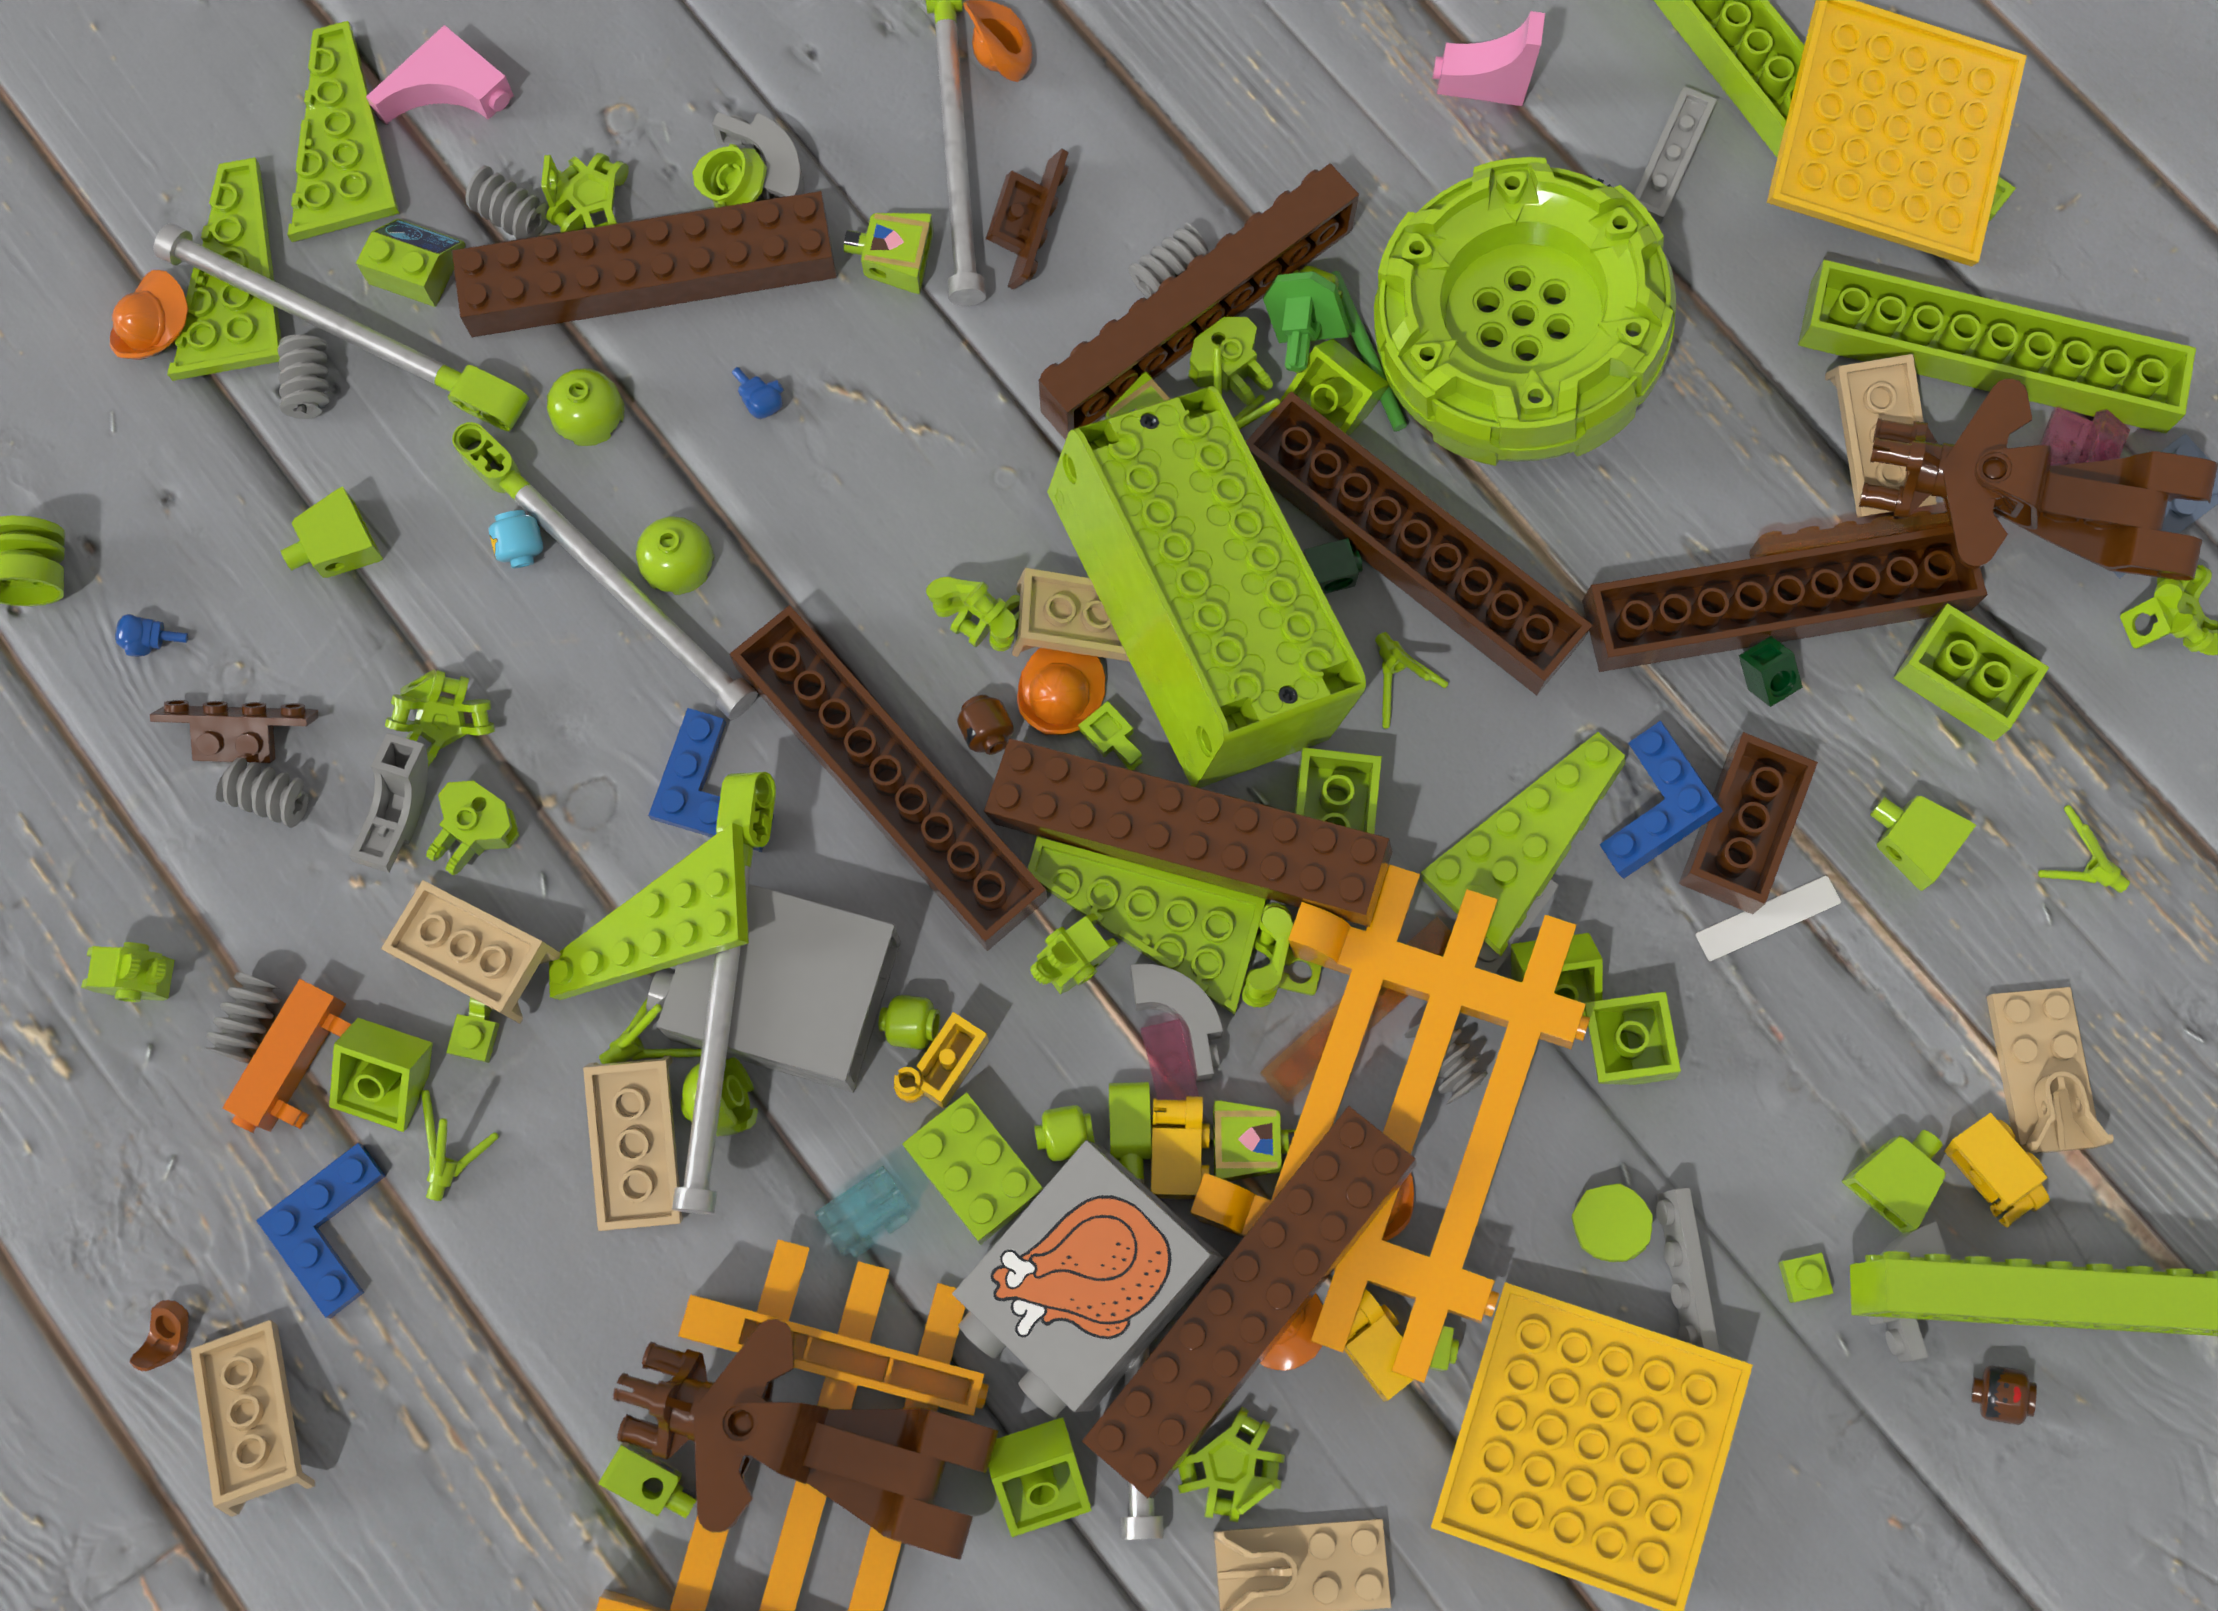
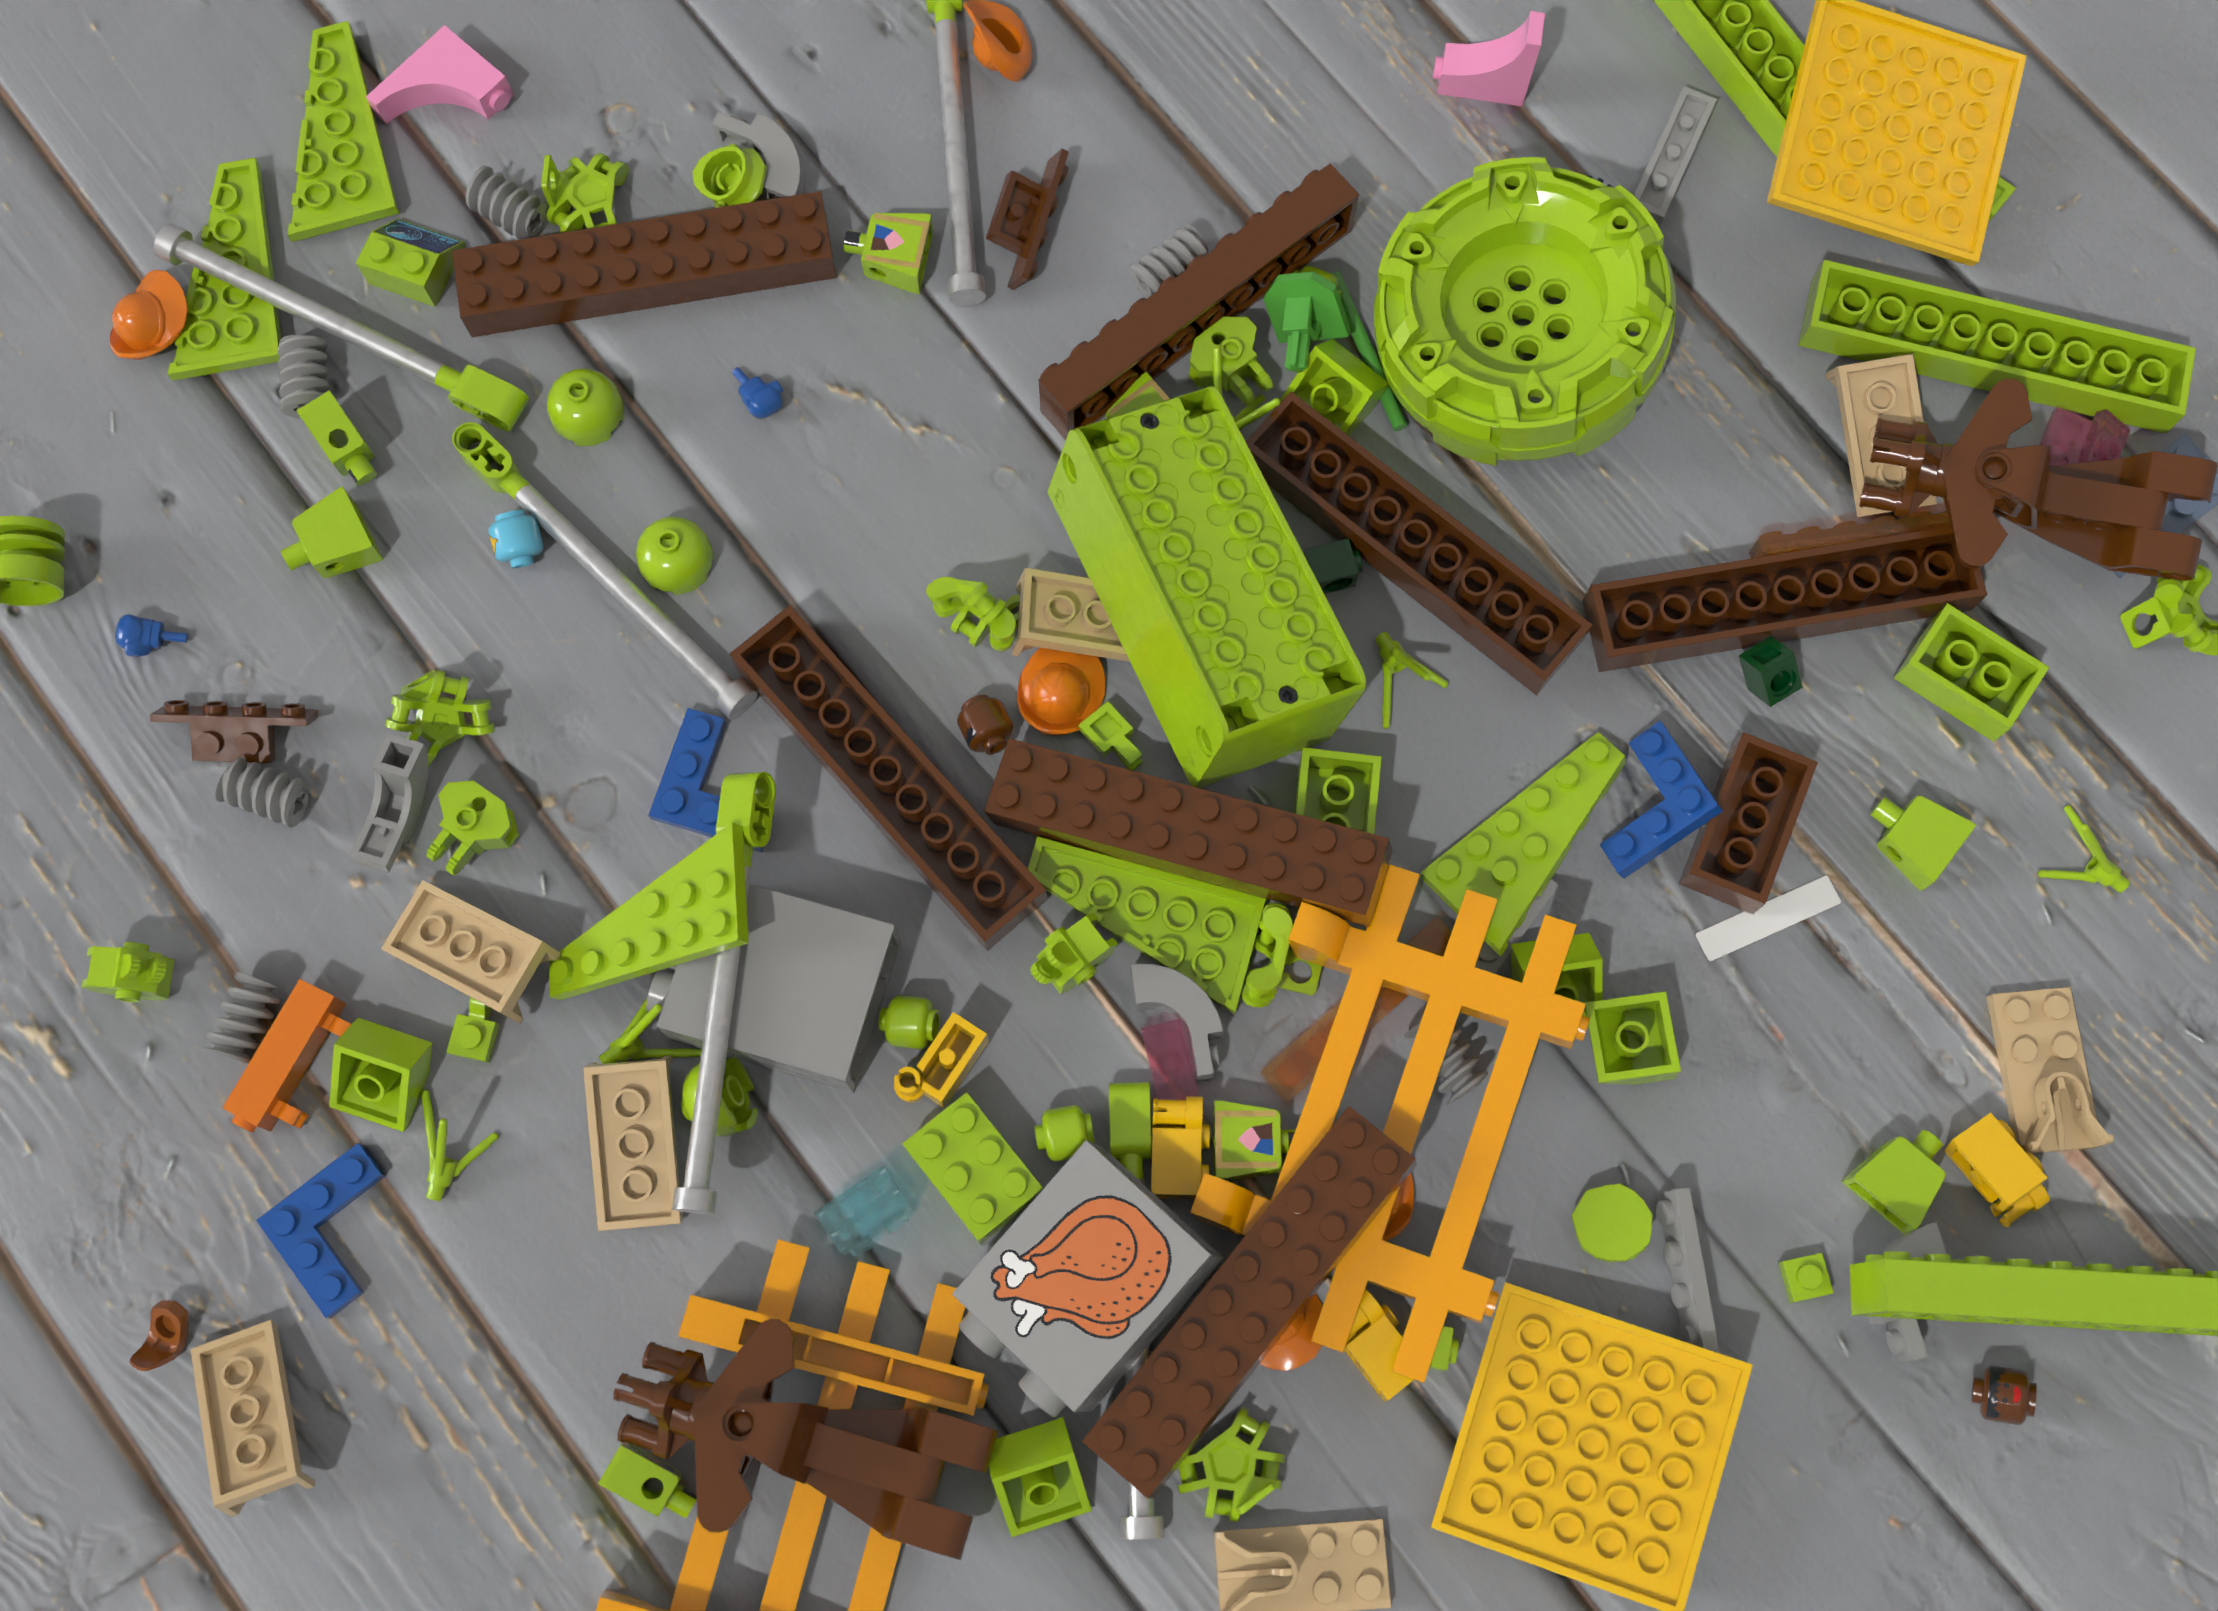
none -> lime torso [296,390,377,486]

